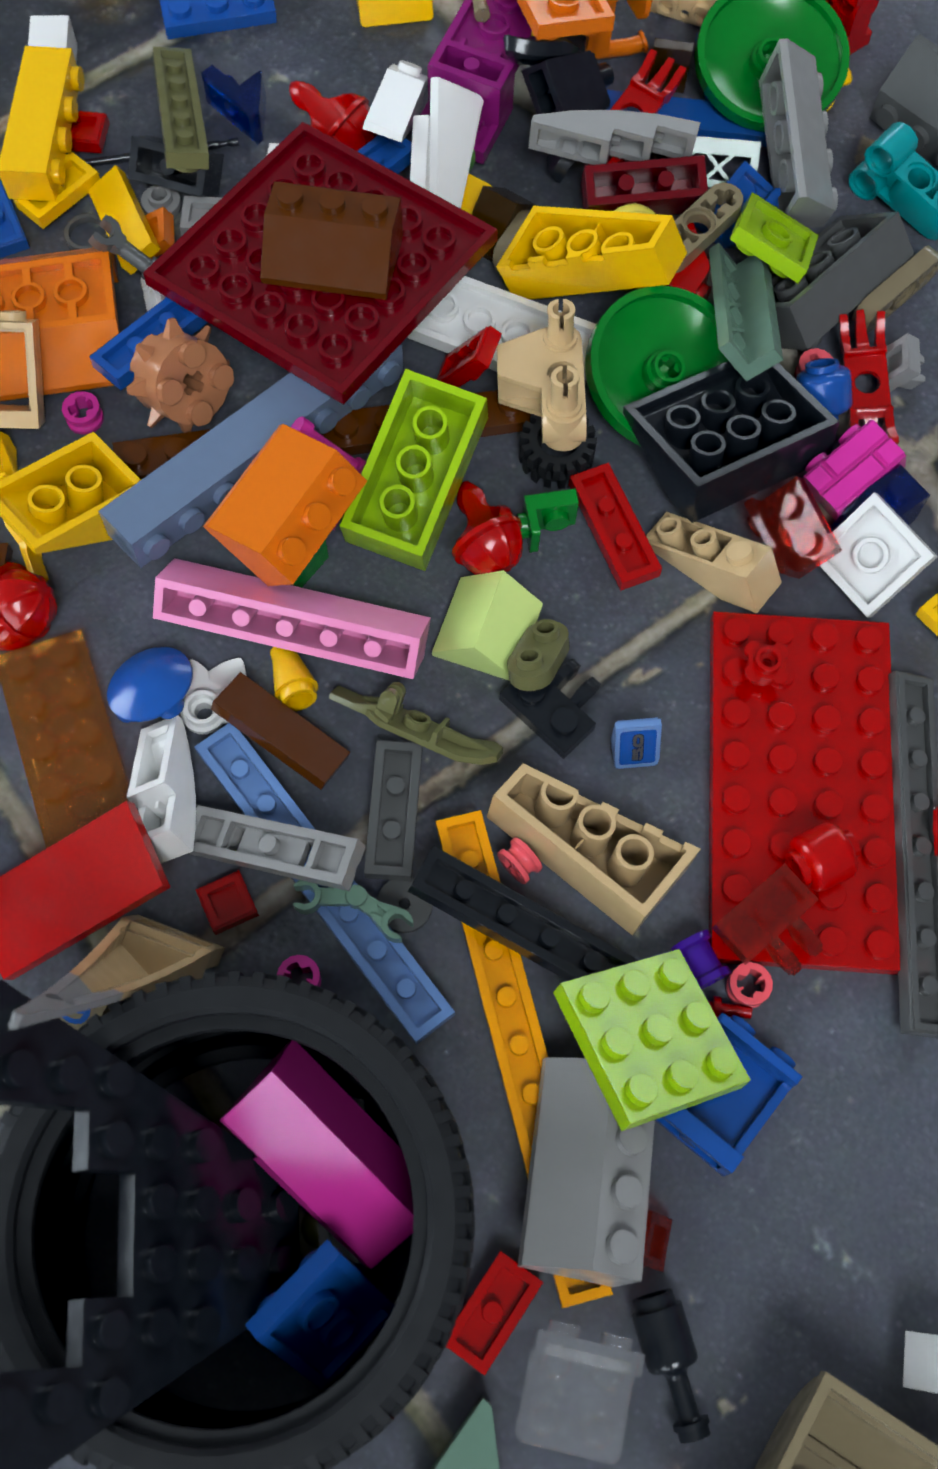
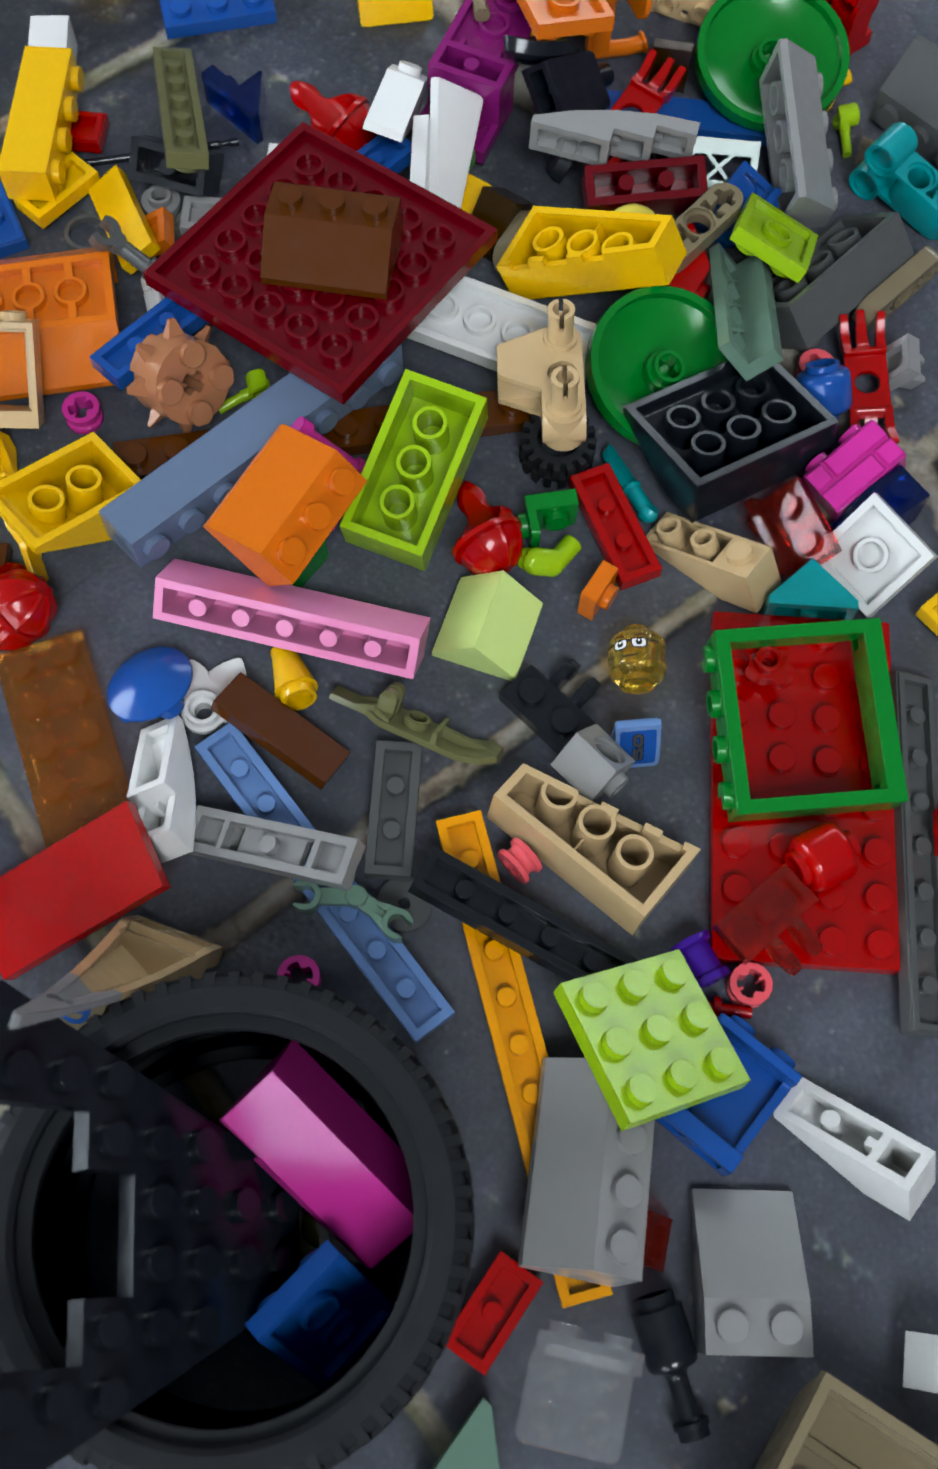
red tile [196,870,259,935] -> none
red plate [436,325,502,388] -> none
olive plate [507,619,570,691] -> none
none -> lime hand [219,369,270,414]
none -> lime arm [518,535,582,577]
none -> light grey brick [551,723,636,801]
none -> orange plate [577,560,619,621]
none -> teal piece [602,444,658,523]
none -> clear yellow head [608,624,667,694]
none -> light grey slope [690,1188,814,1358]
none -> green window [701,618,909,822]
none -> teal slope [760,558,859,620]
none -> white slope [773,1077,936,1221]
none -> lime hand [832,102,860,158]

